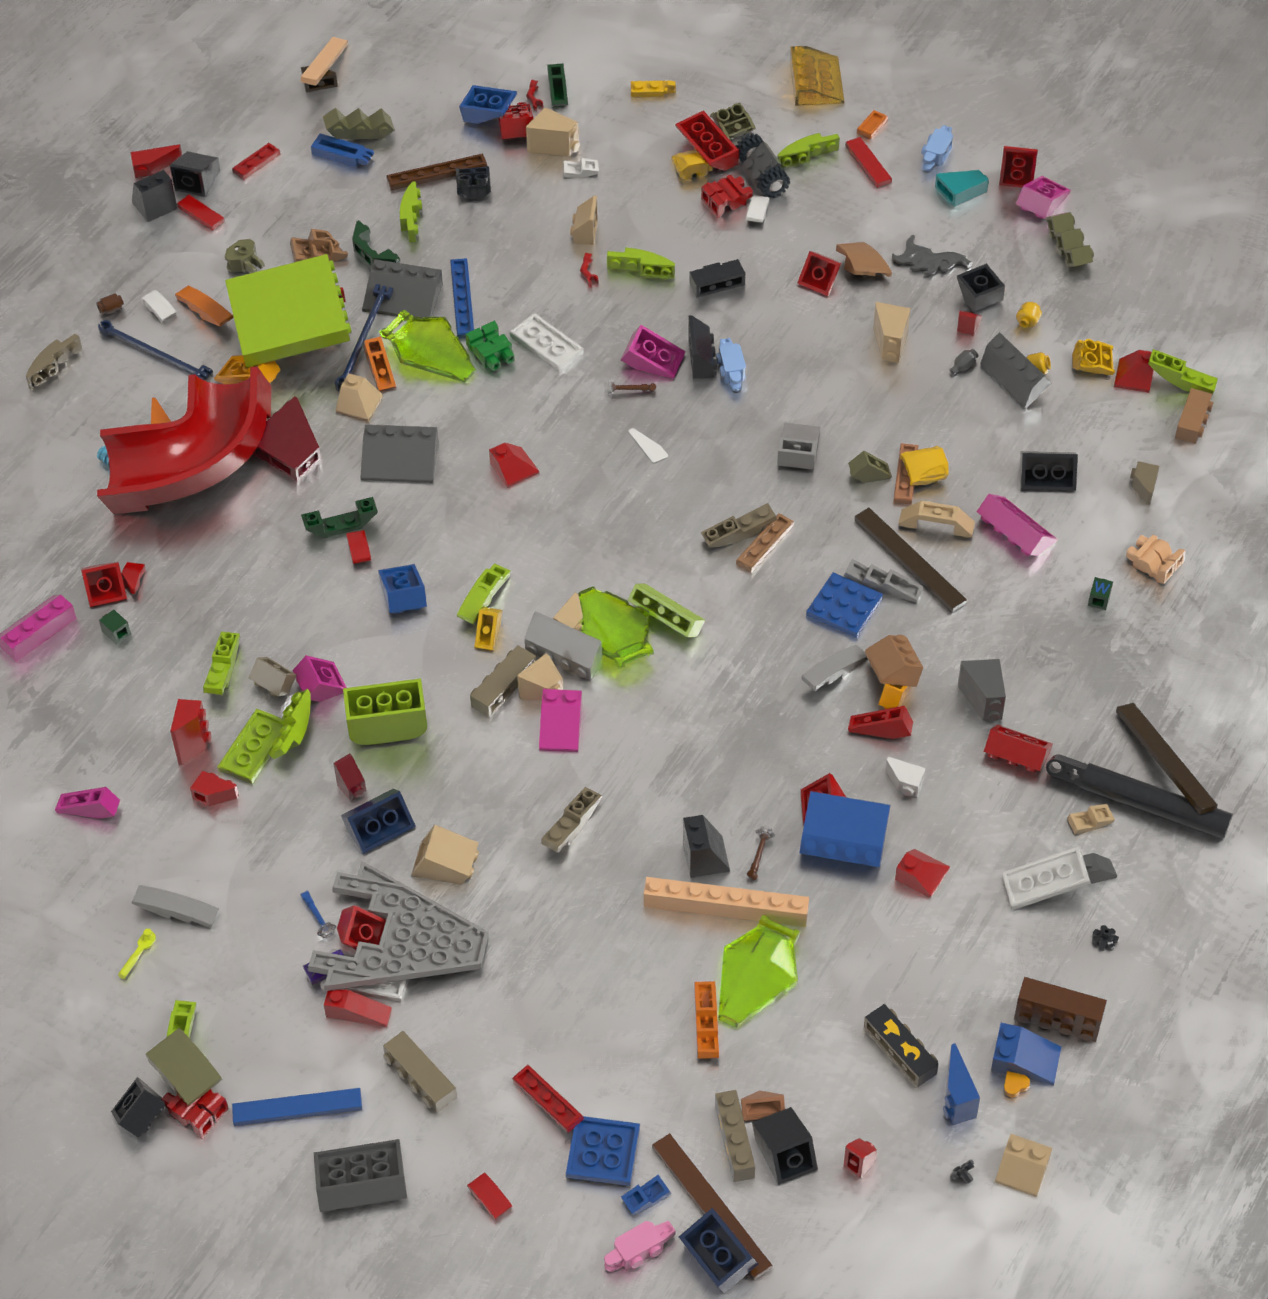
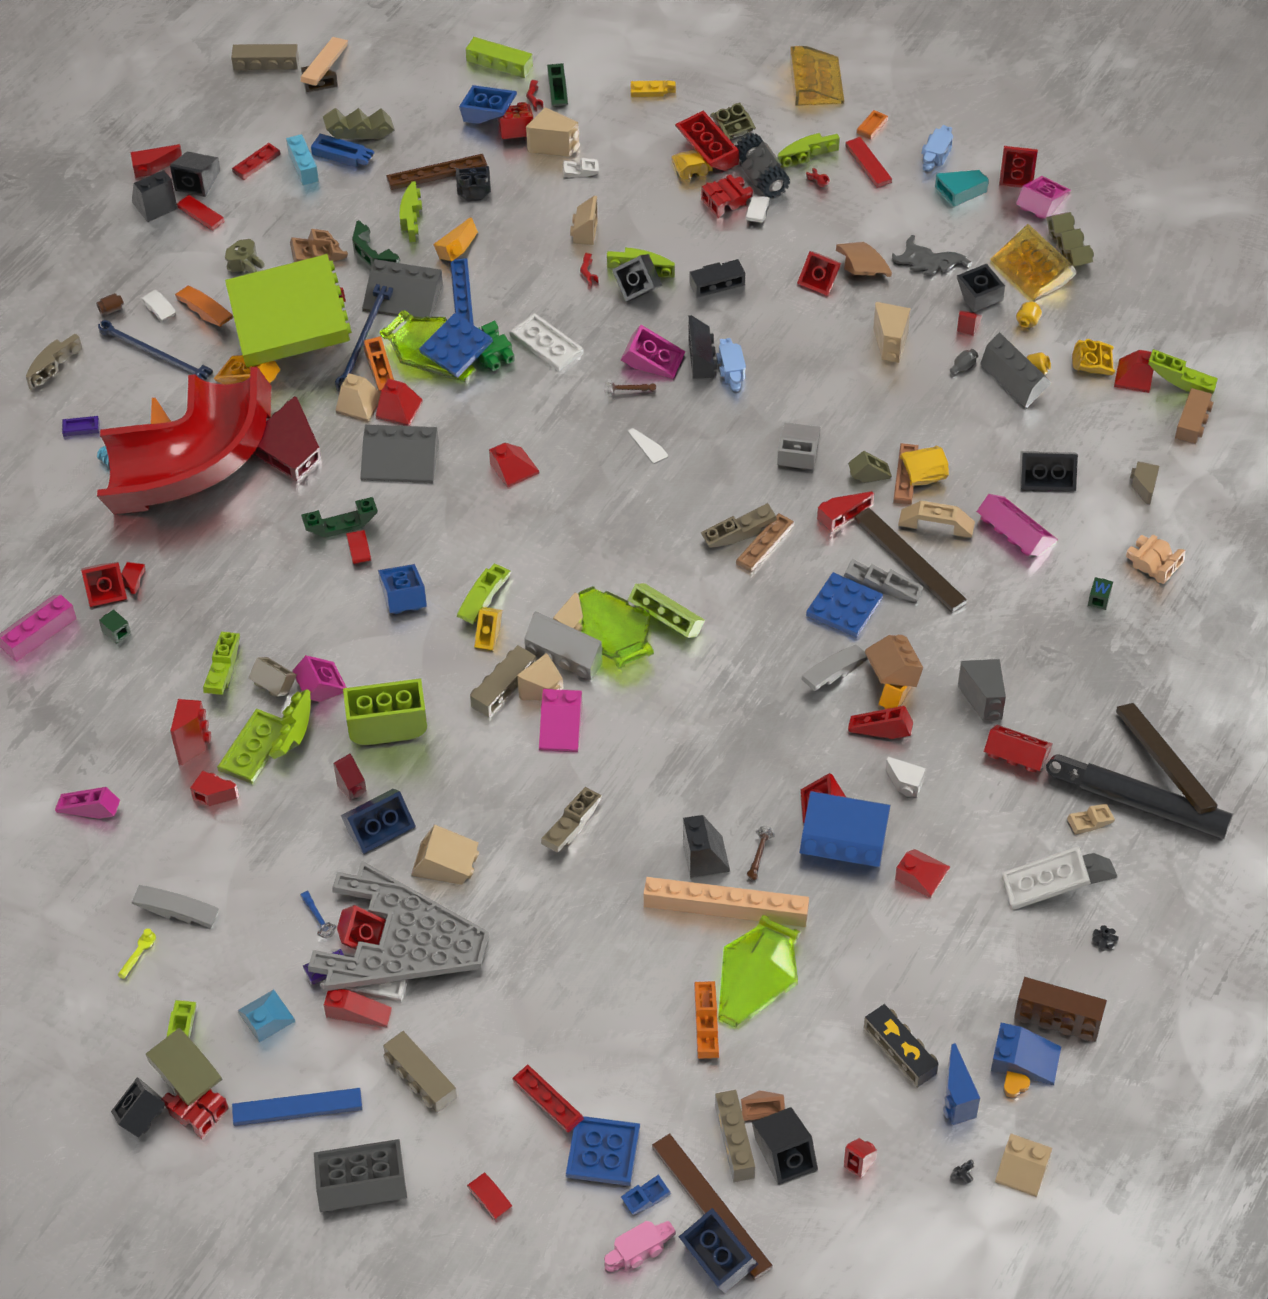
none -> dark purple tile [62,416,99,437]
none -> dark tan brick [231,44,299,70]
none -> dark azure slope [238,990,295,1042]
none -> medium azure brick [286,134,319,185]
none -> red slope [376,378,423,426]
none -> blue plate [419,313,493,378]
none -> light orange slope [433,217,478,261]
none -> lime brick [465,37,533,78]
none -> black slope [612,254,663,301]
none -> red arm [806,168,830,187]
none -> red slope [817,491,875,532]
none -> clear yellow slope [990,224,1077,302]

